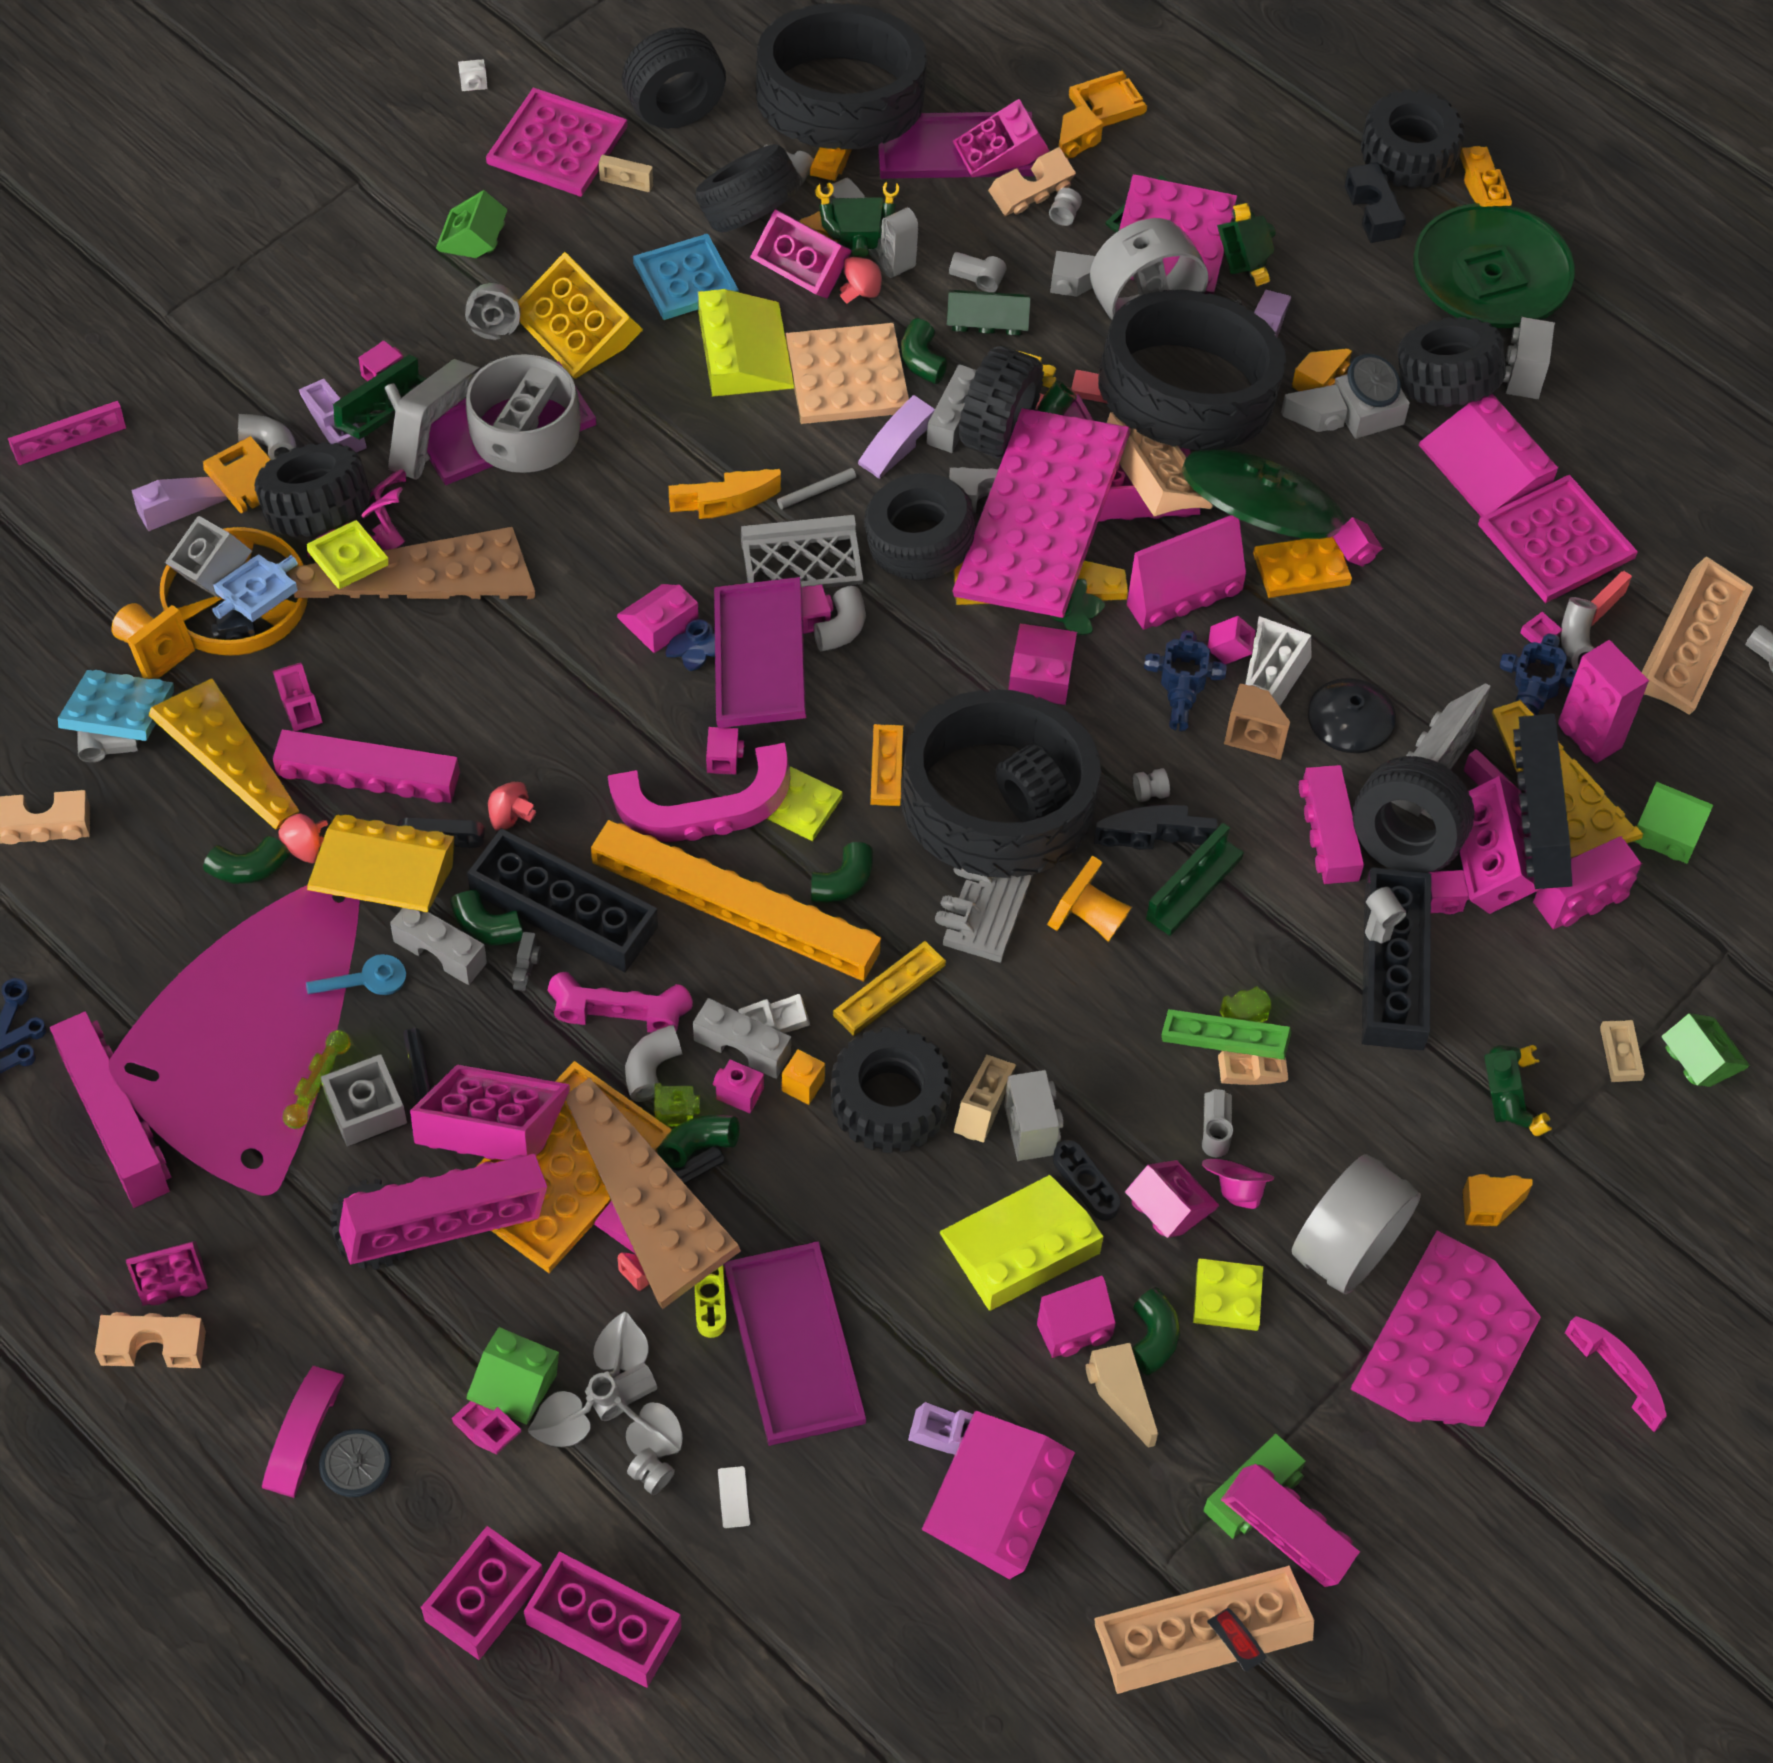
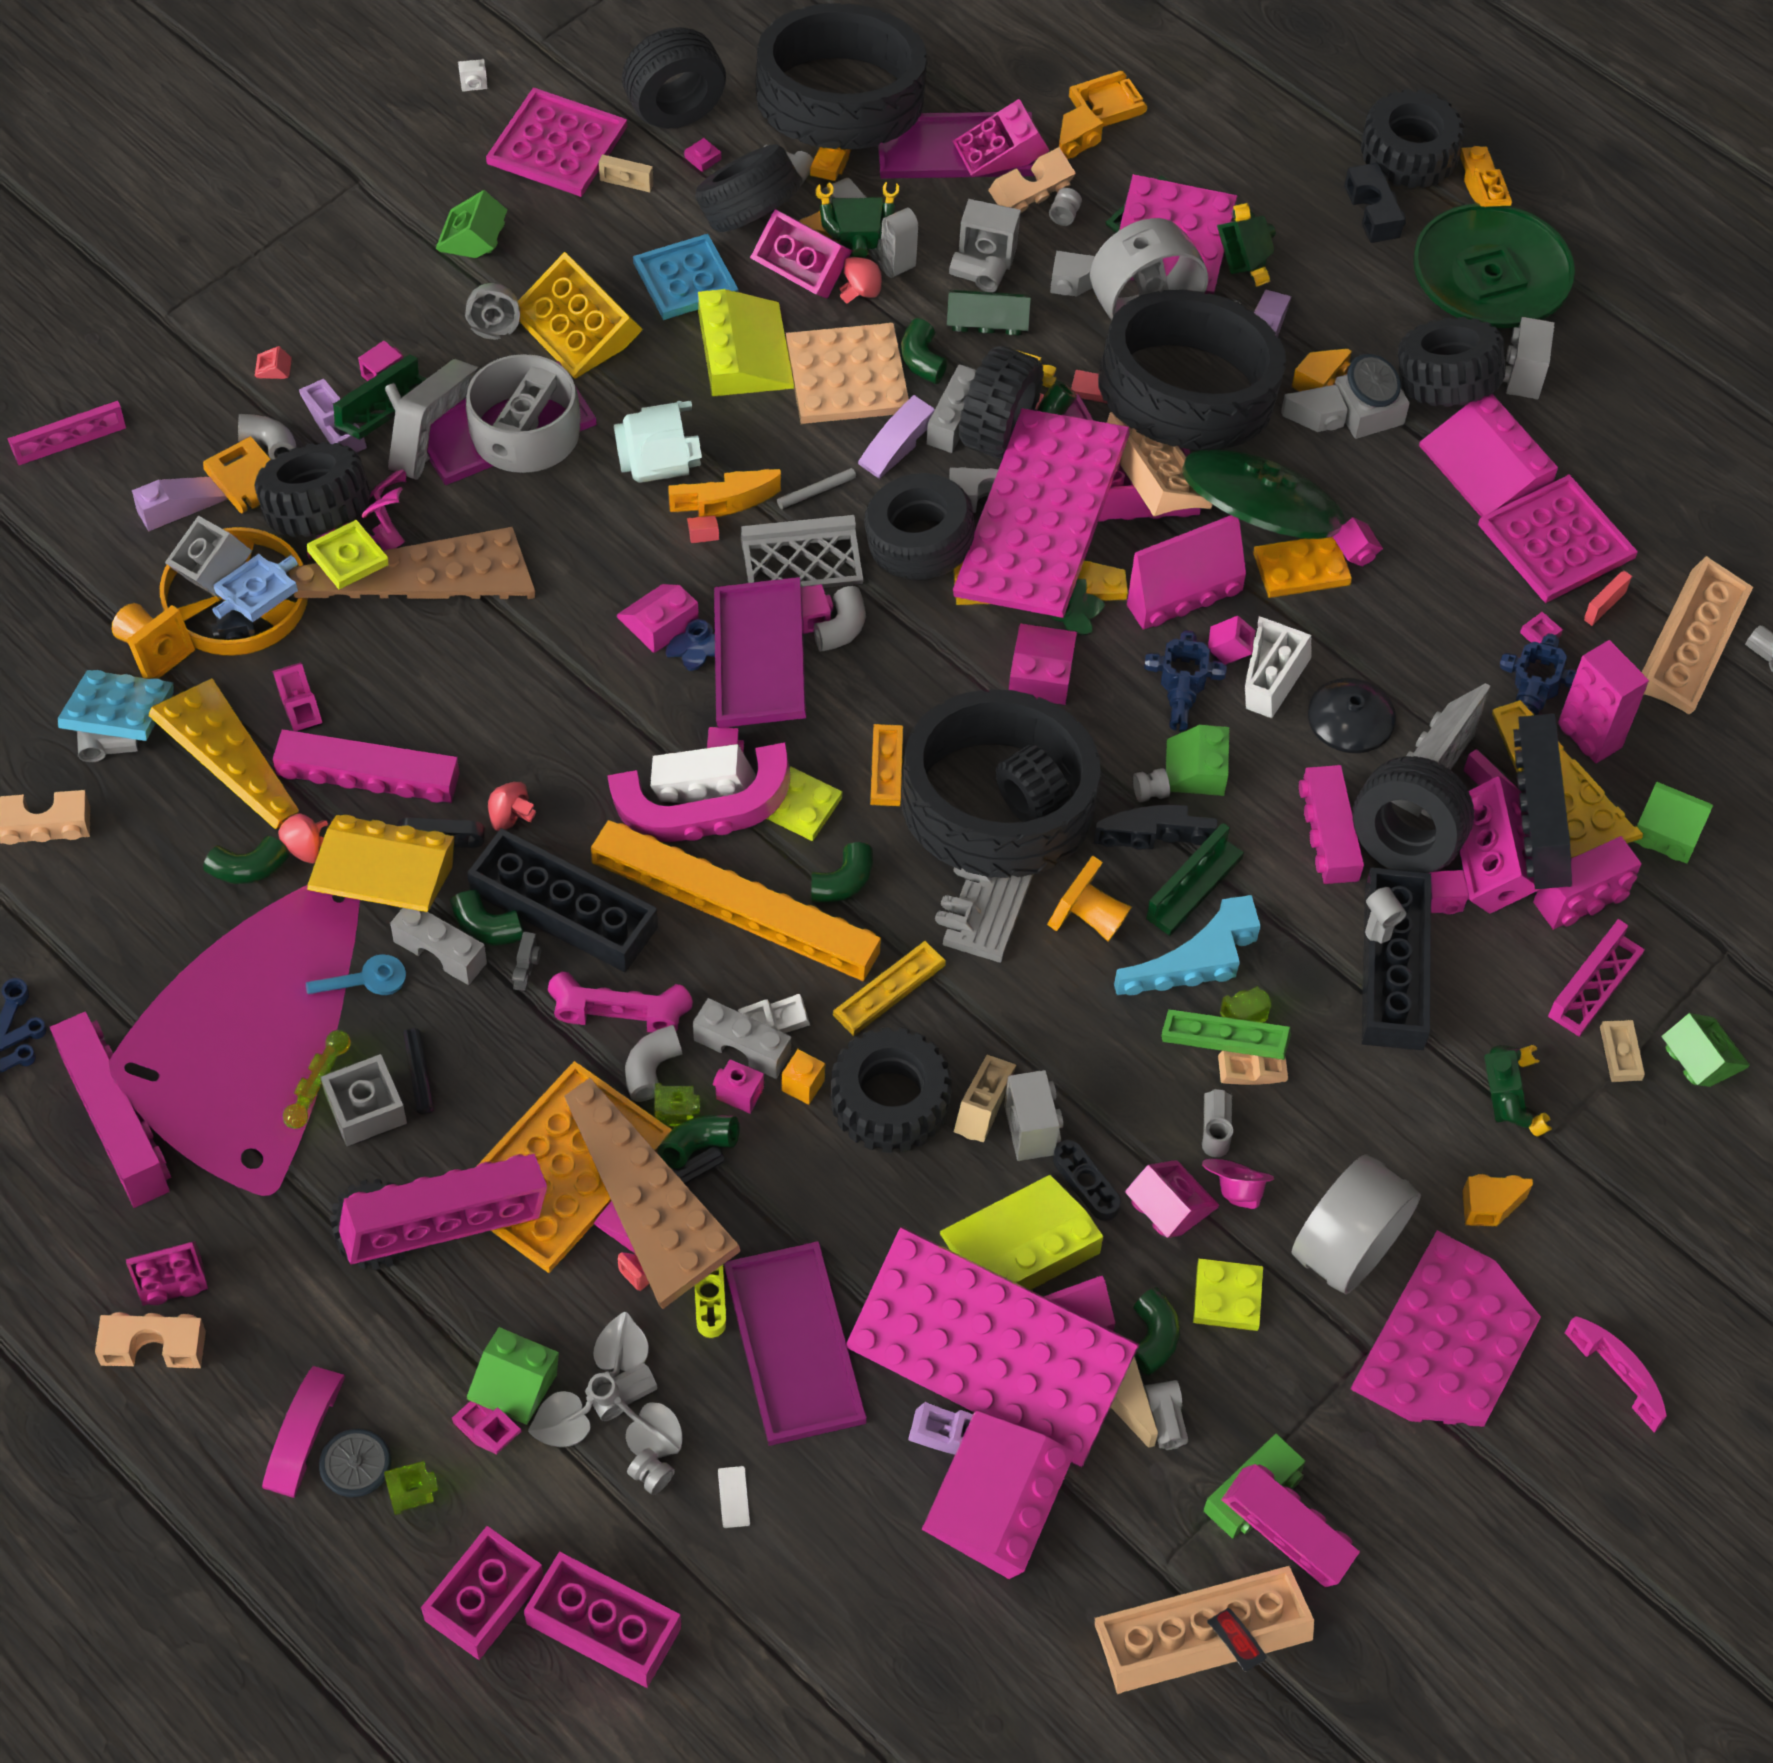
dark pink slope [410,1065,570,1160] -> none
medium nougat slope [1224,683,1290,760] -> none
light grey cylinder [1561,597,1597,670] -> none
none -> coral slope [255,346,292,379]
none -> clear neon green brick [384,1461,439,1515]
none -> light aqua piece [614,401,702,483]
none -> white wedge [650,744,756,803]
none -> dark pink plate [684,138,722,172]
none -> coral slope [687,515,719,543]
none -> dark pink plate [846,1227,1140,1467]
none -> light grey brick [959,199,1021,270]
none -> medium azure arch [1114,895,1260,995]
none -> light grey piece [1144,1380,1188,1450]
none -> bright green slope [1166,725,1229,796]
none -> dark pink fence [1548,919,1645,1037]

